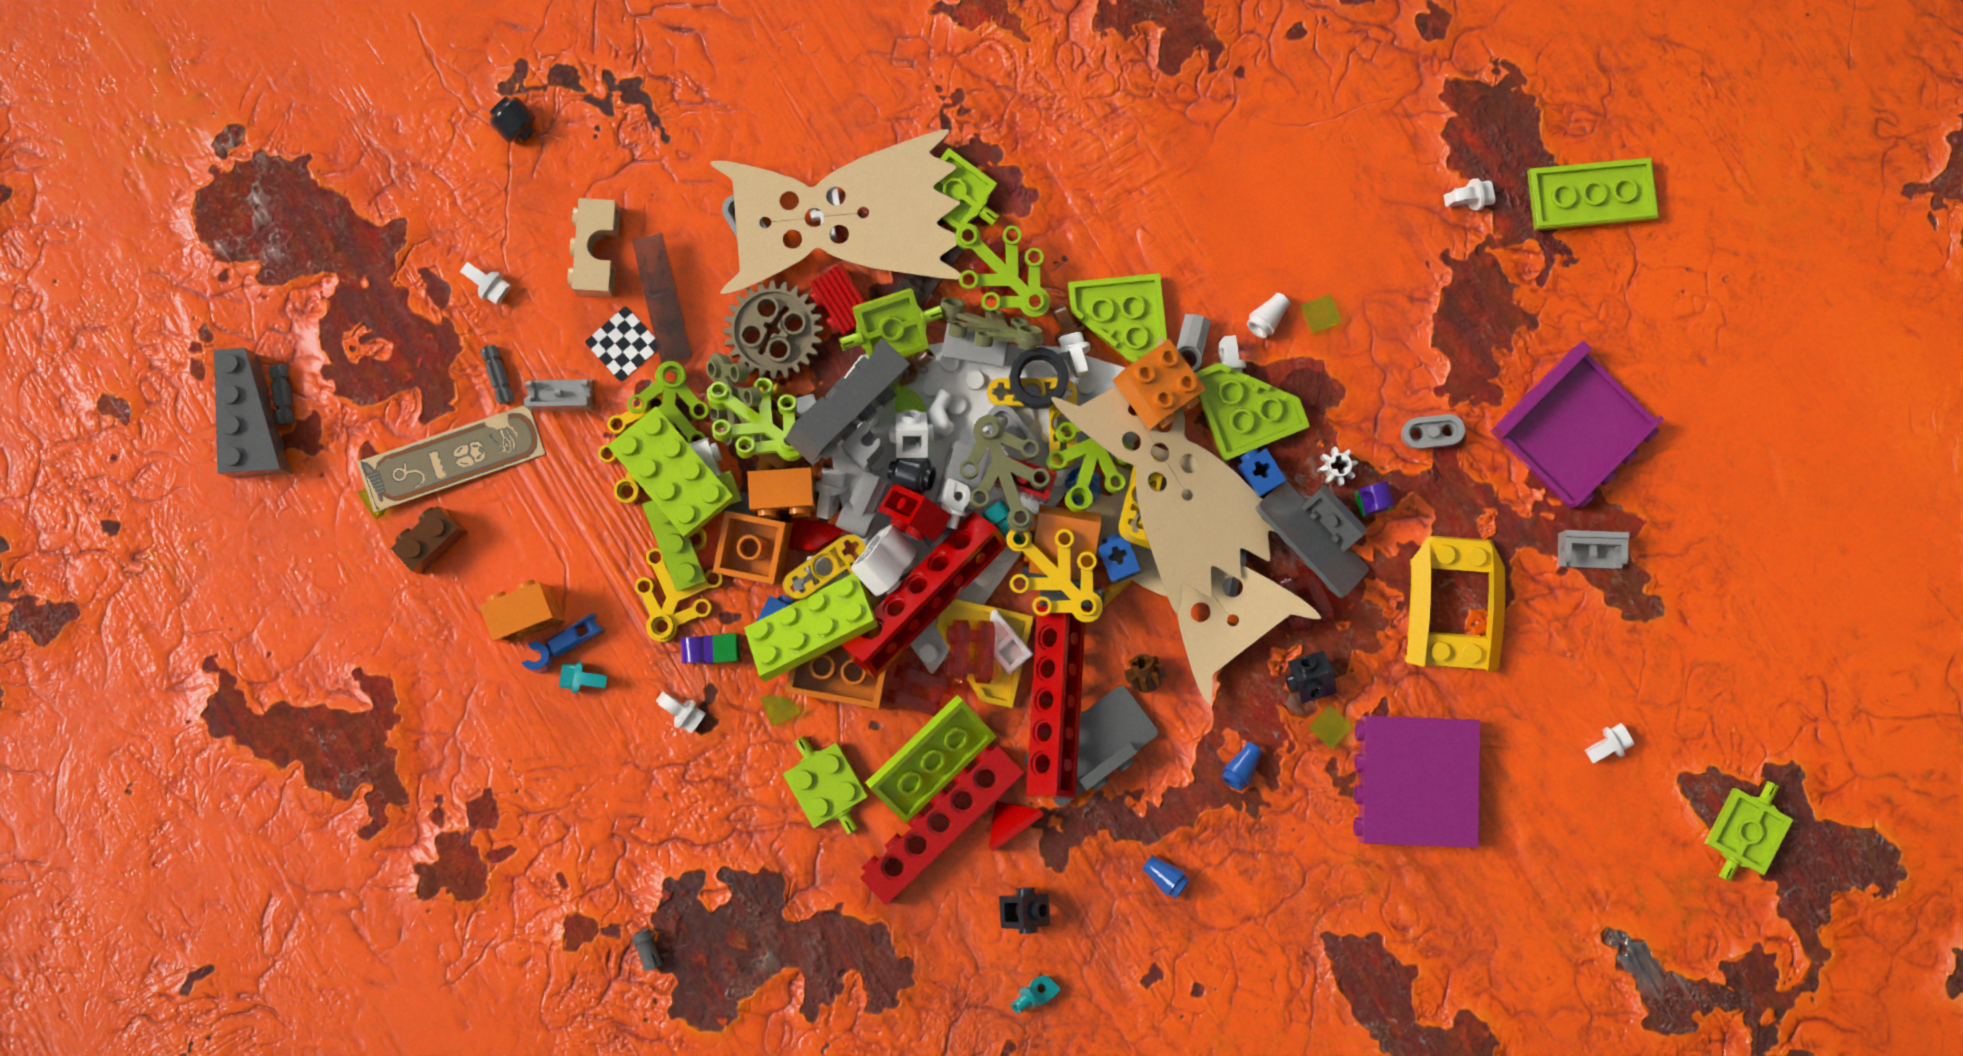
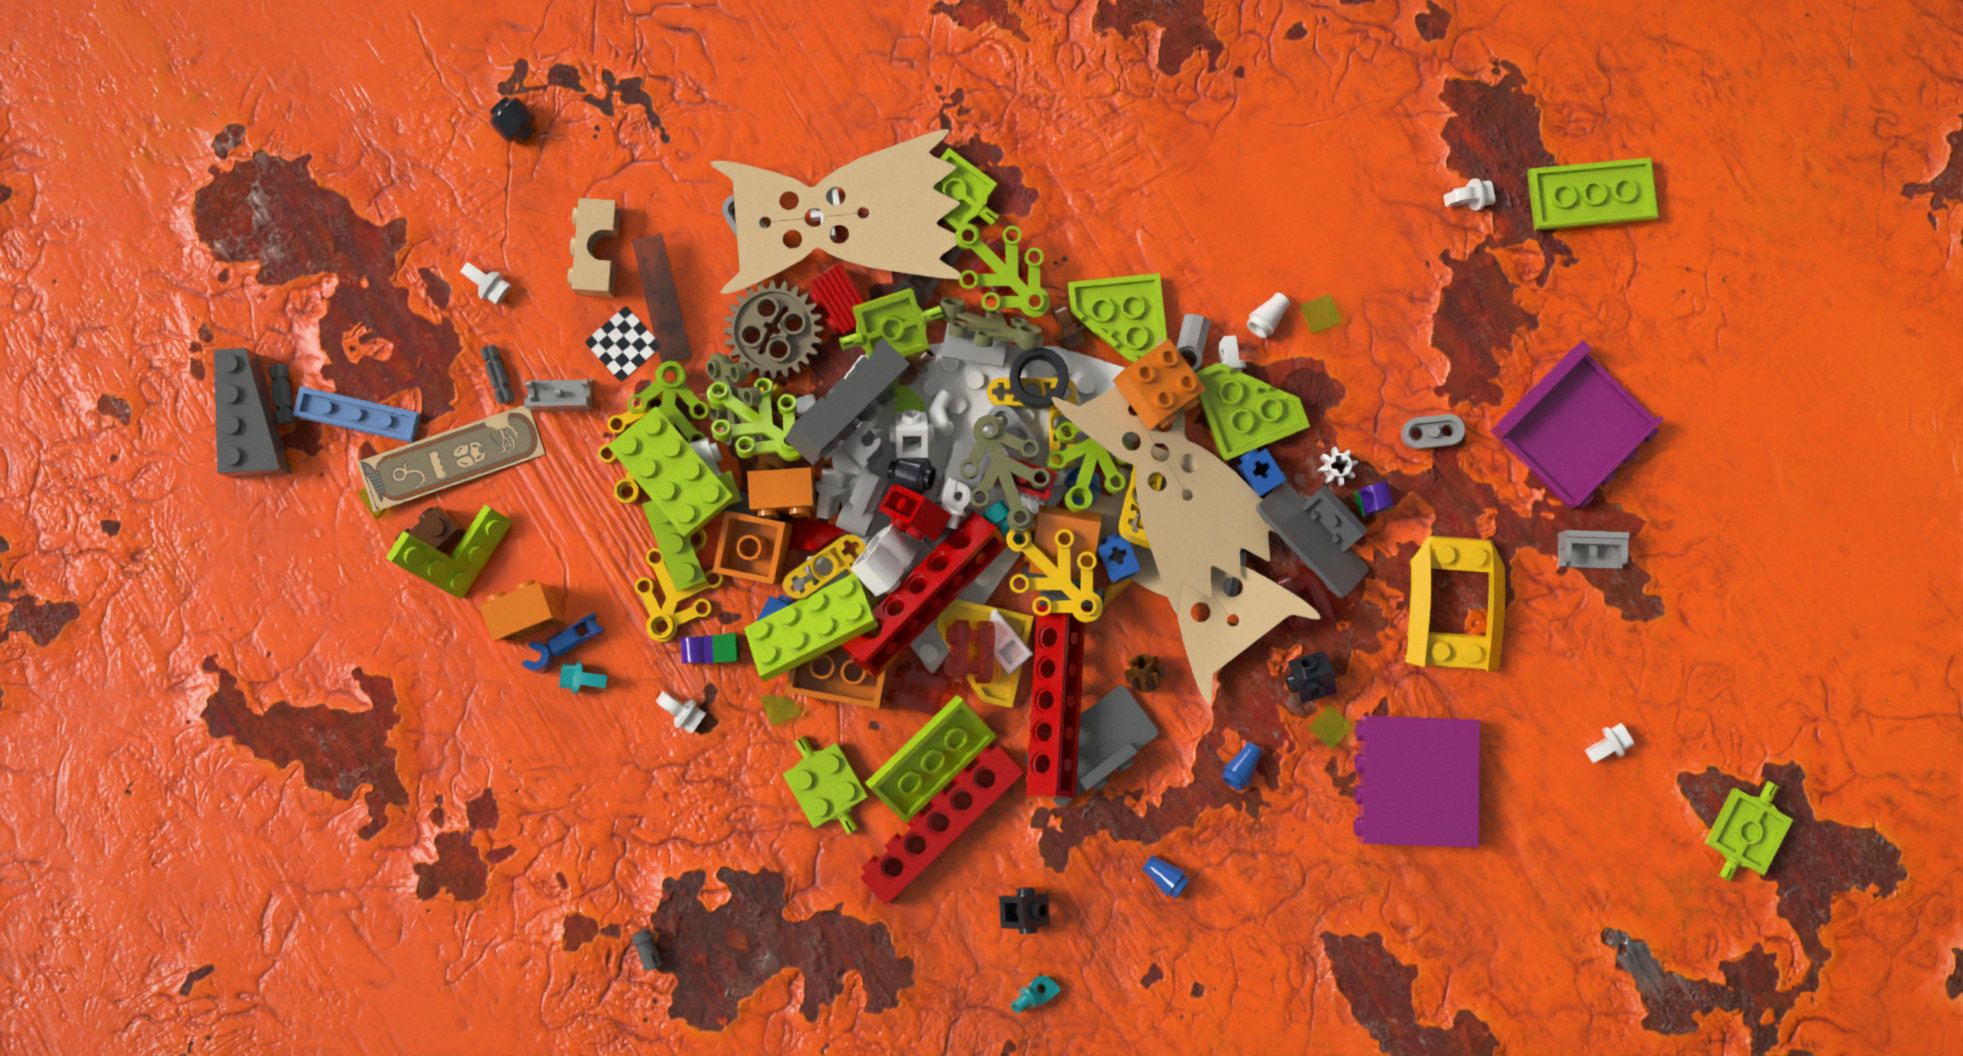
red slope [989,801,1044,852] -> none
white piece [1058,332,1090,378] -> none
none -> medium blue tile [292,386,422,443]
none -> lime plate [386,504,513,600]

